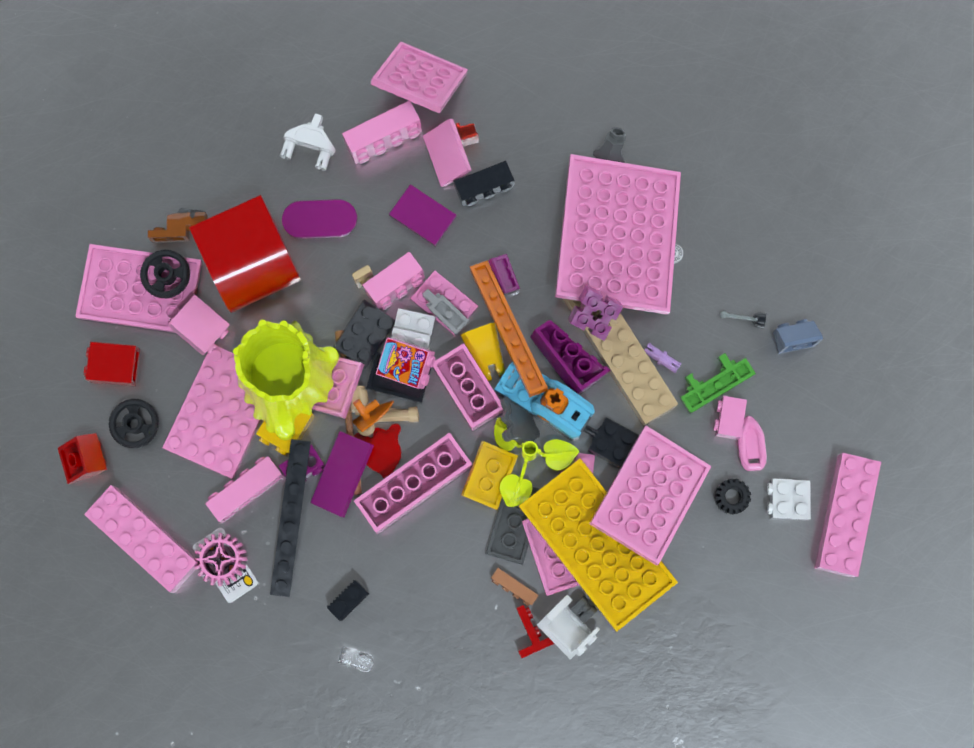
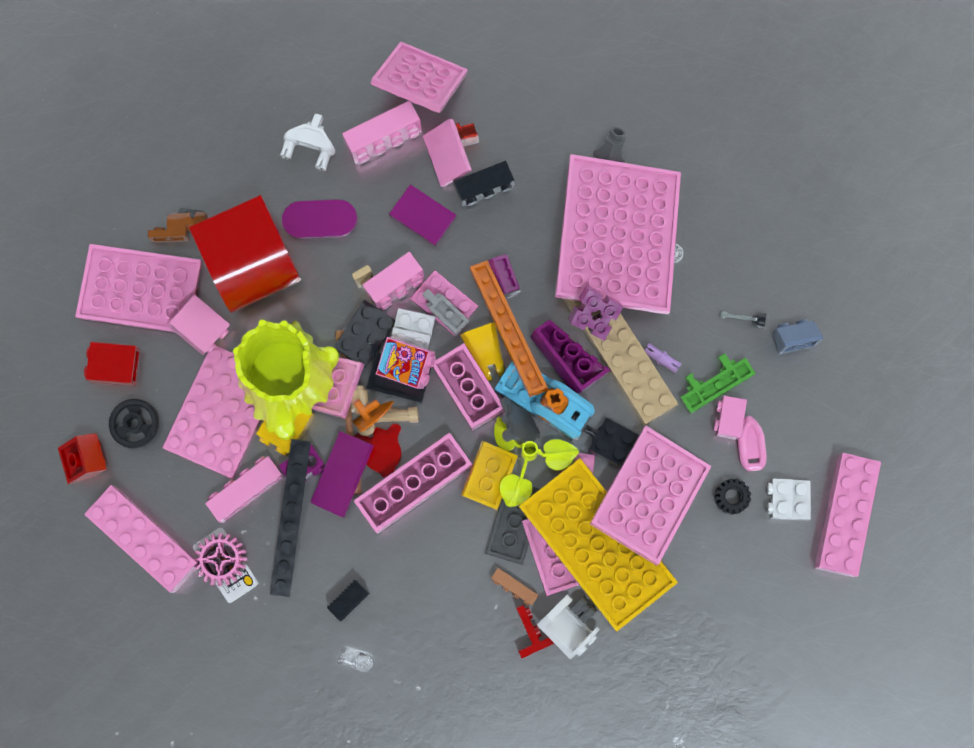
black wheel [140,249,190,299] -> none

